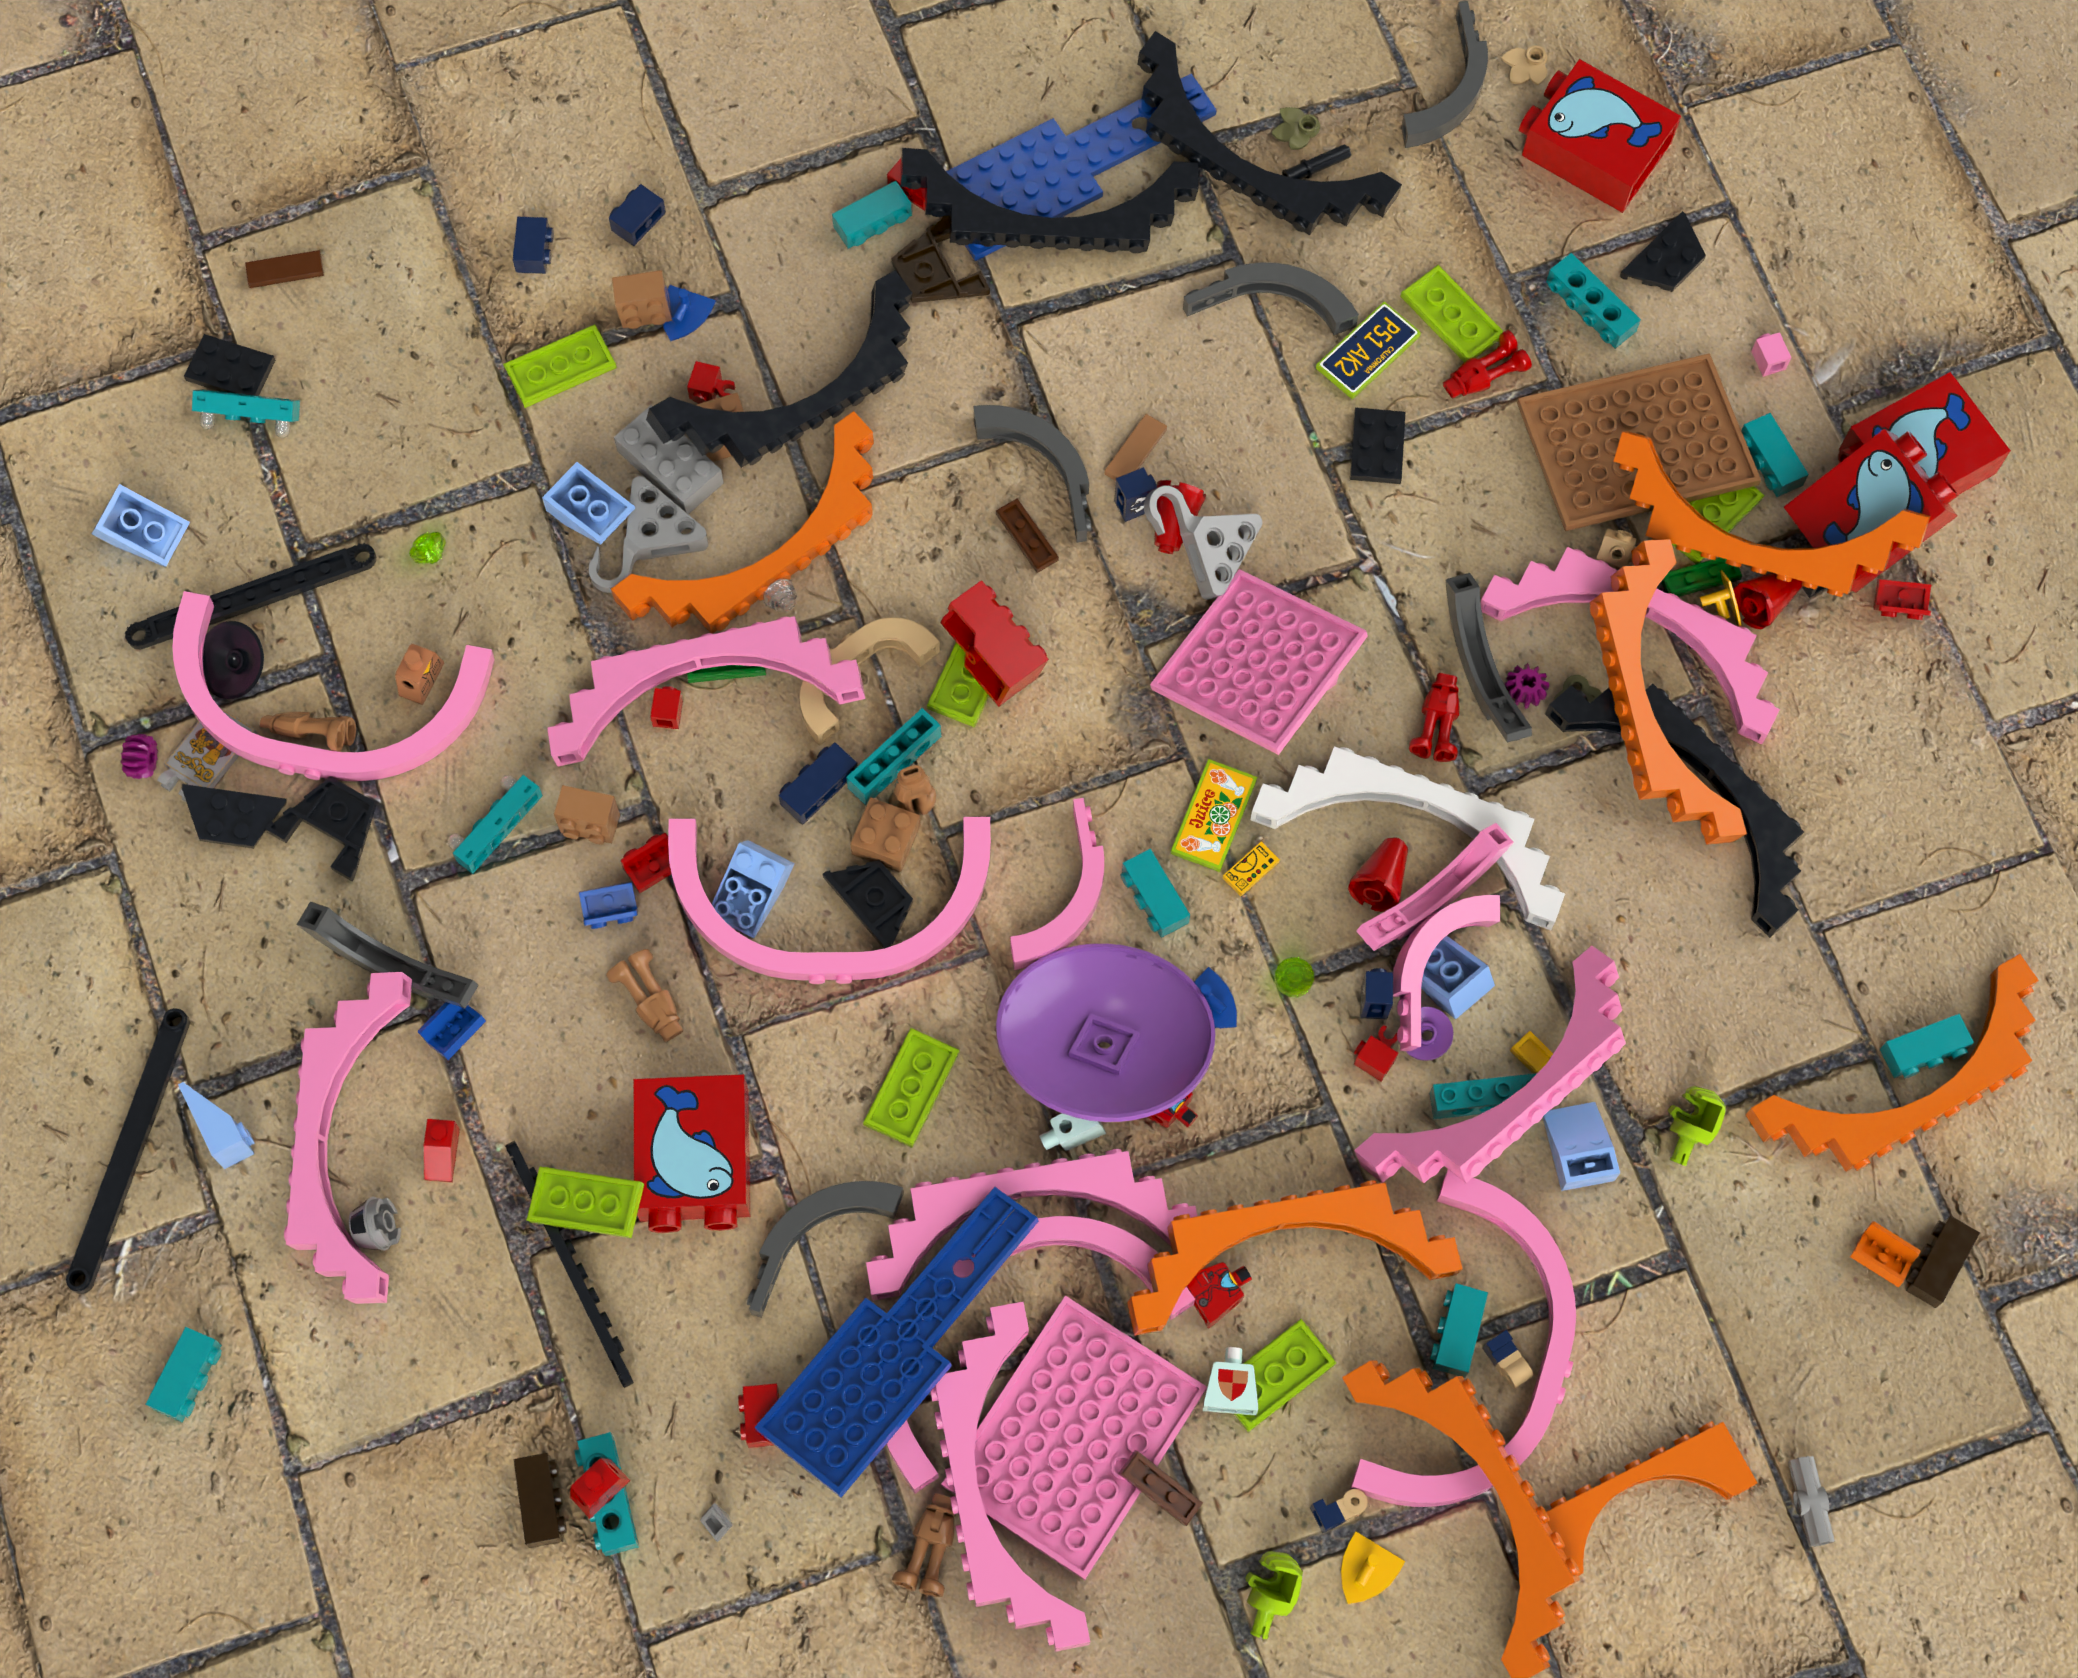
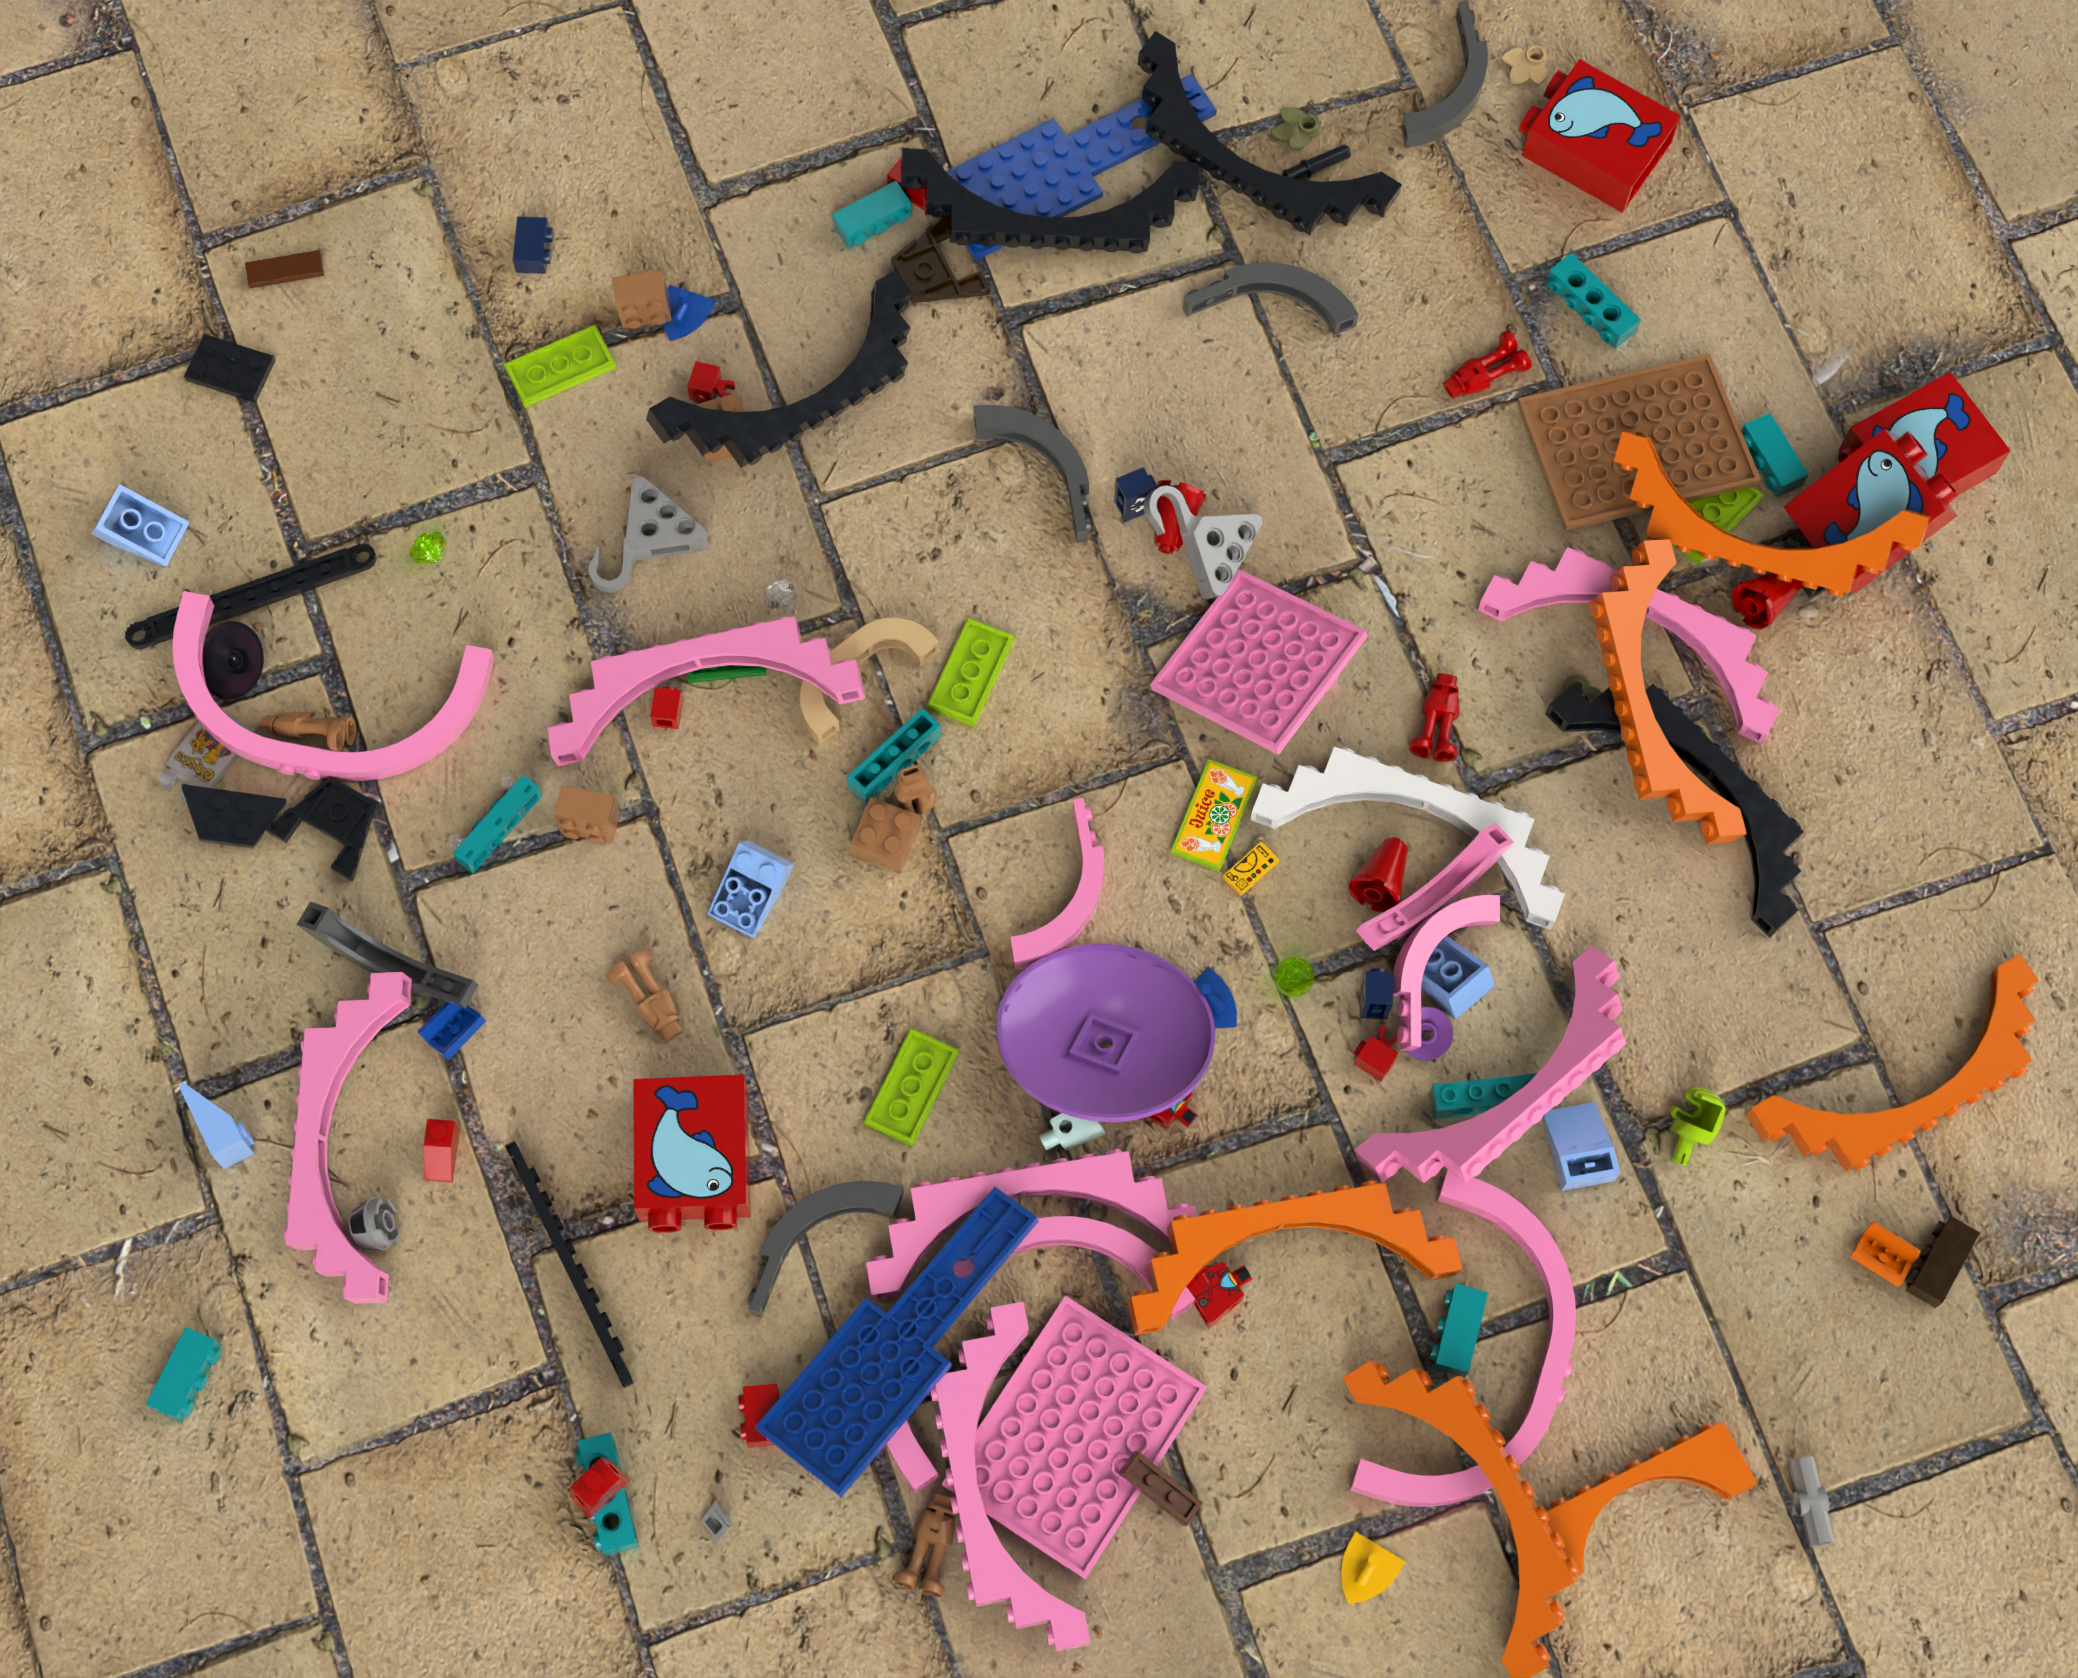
black piece [66,1008,190,1294] -> none
magenta gear [120,734,158,779] -> none
teal piece [192,390,300,438] -> none
nougat torso [395,644,444,705] -> none
dark brown brick [513,1453,567,1548] -> none
lime tile [527,1166,644,1238] -> none
light blue slope [542,462,635,545] -> none
blue bracket [579,881,638,929] -> none
dark blue brick [609,184,666,246] -> none
orange arch [611,411,874,634] -> none
light grey brick [614,405,724,514] -> none
red bracket [620,833,672,894] -> none
bright pink arch [668,817,991,984] -> none
dark blue brick [778,742,858,825] -> none
black wing [822,860,913,948] -> none
red piece [940,580,1049,707] -> none
reddish brown tile [996,498,1059,573] -> none
medium nougat tile [1105,414,1167,481] -> none
teal brick [1120,848,1190,938] -> none
light aqua torso [1202,1347,1258,1416] -> none
lime tile [1234,1319,1336,1433] -> none
lime piece [1245,1551,1303,1639] -> none
leg [1310,1489,1368,1534] -> none
tile [1316,302,1421,400] -> none
black plate [1350,407,1406,484] -> none
lime tile [1400,265,1503,362] -> none
dark grey arch [1445,573,1532,743] -> none
leg [1482,1330,1533,1389] -> none
magenta gear [1504,663,1549,709] -> none
yellow tile [1510,1031,1553,1073] -> none
tan brick [1596,529,1637,569] -> none
black wing [1620,211,1706,292] -> none
green tile [1661,557,1742,597] -> none
yellow shield [1699,570,1742,627] -> none
bright pink brick [1751,332,1791,377] -> none
red bracket [1874,579,1931,620] -> none
teal brick [1880,1014,1974,1079] -> none

